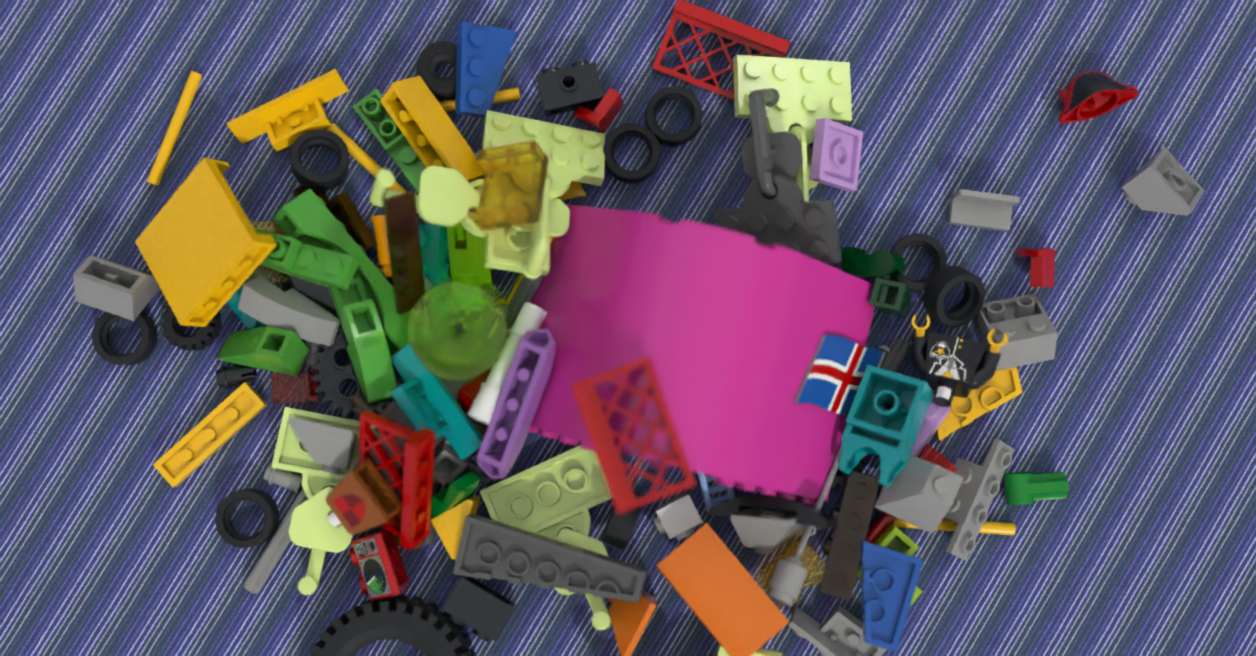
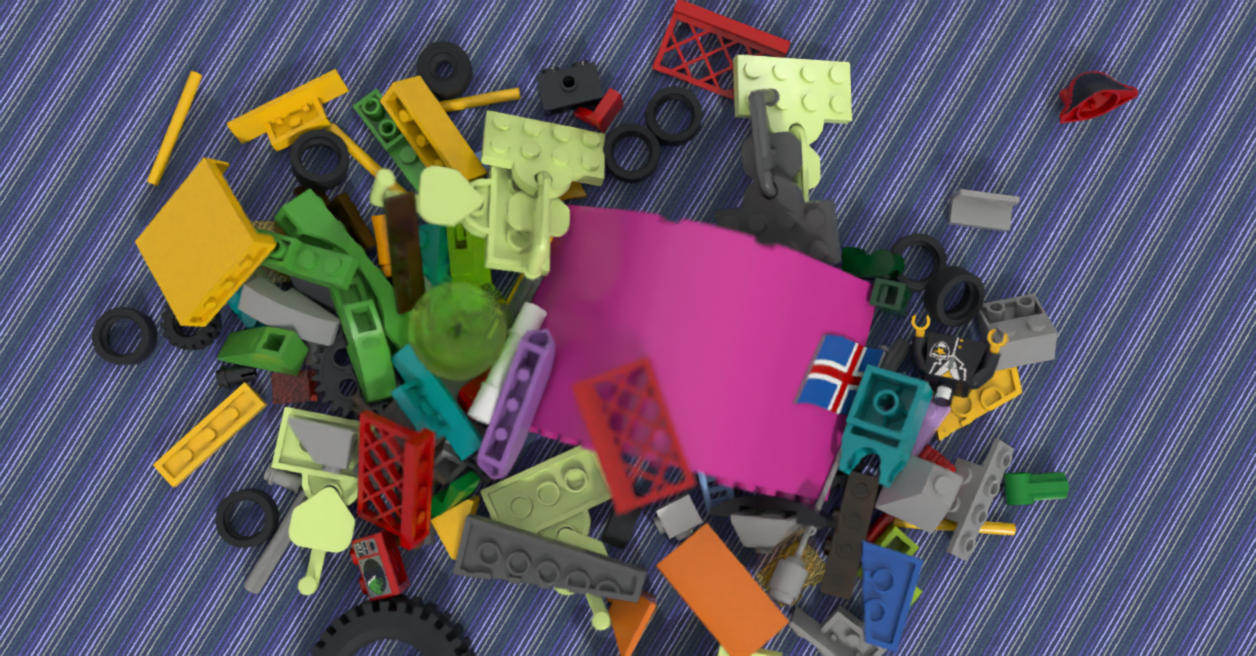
light grey slope [73,255,160,321] -> none
dark orange torso [326,459,402,535] -> none
black brick [442,576,517,642] -> none
blue wing [455,21,517,118] -> none
clear yellow panel [467,140,549,231] -> none
lavender plate [809,118,863,191] -> none
red tile [1016,248,1055,287] -> none
light grey slope [1121,146,1204,216] -> none

